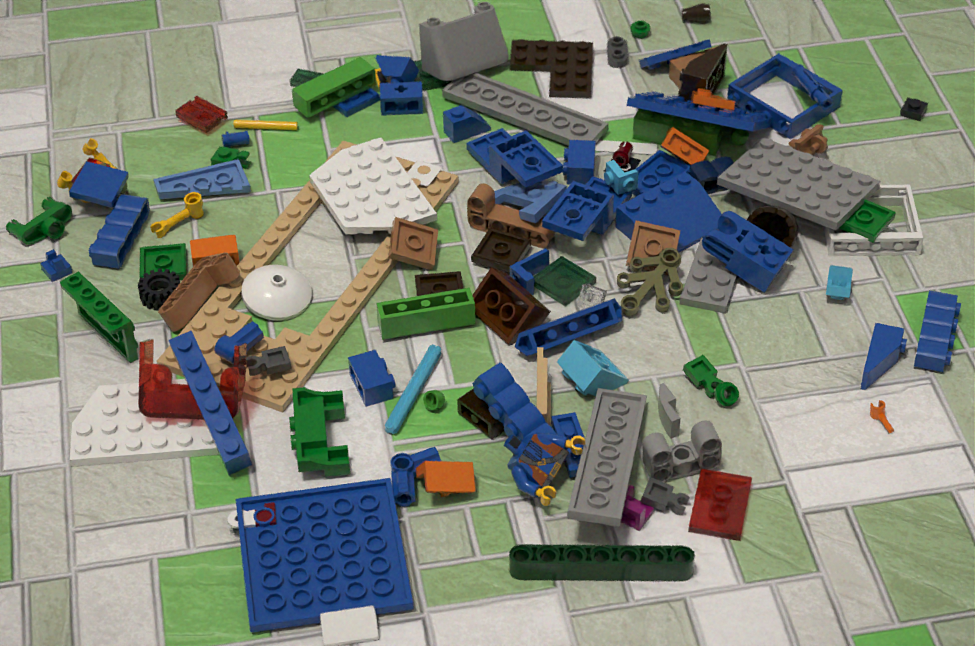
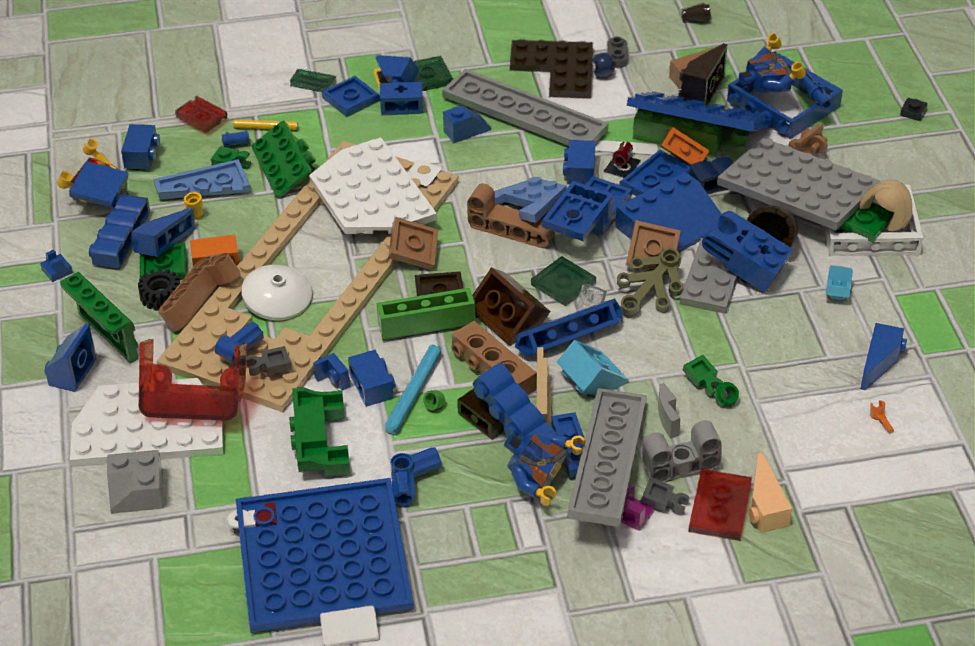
green connector [6,197,72,245] -> none
blue arch [168,330,252,475] -> none
bright green brick [292,57,376,118] -> none
orange panel [416,461,475,497] -> none
light grey windscreen [419,2,509,81] -> none
blue bracket [466,128,563,188] -> none
dark brown plate [471,228,531,273] -> none
dark green beam [509,544,695,581] -> none
blue bracket [510,248,549,295] -> none
medium azure bracket [604,160,638,195] -> none
green plate [630,20,650,38] -> none
blue wing [639,39,712,70] -> none
orange wing [691,88,735,110] -> none
blue brick [914,290,961,372] -> none
none -> blue slope [44,324,97,392]
none -> light grey slope [107,450,163,514]
none -> blue brick [121,124,160,169]
none -> blue slope [131,208,195,257]
none -> green bracket [252,121,317,198]
none -> blue bracket [313,353,350,391]
none -> medium nougat brick [451,321,537,395]
none -> dark blue piece [592,52,615,78]
none -> torso [739,33,806,93]
none -> light nougat slope [749,453,792,533]
none -> tan hair [859,179,913,232]

